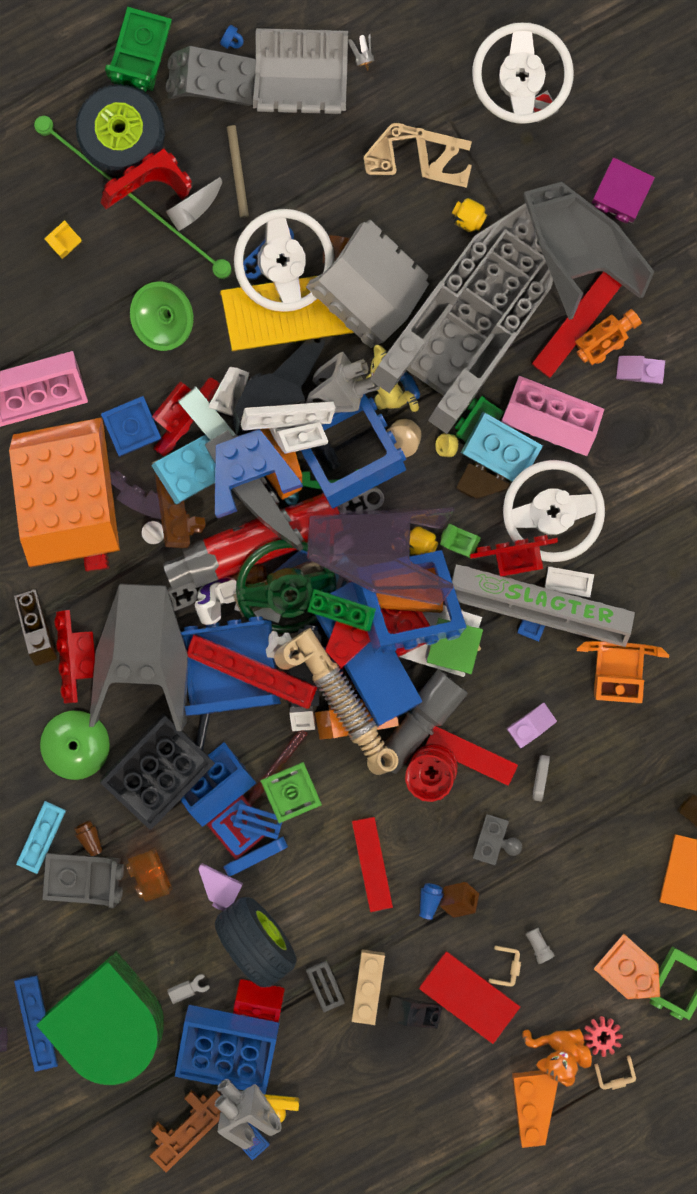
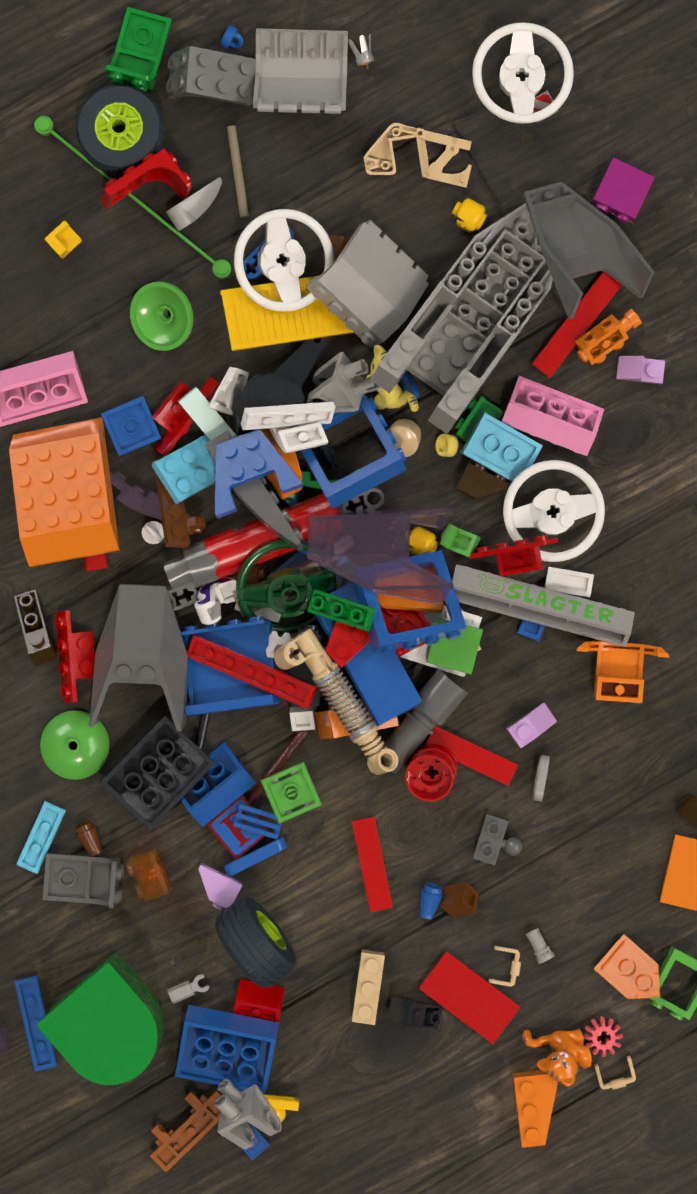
dark grey tile [306,960,345,1012] -> none

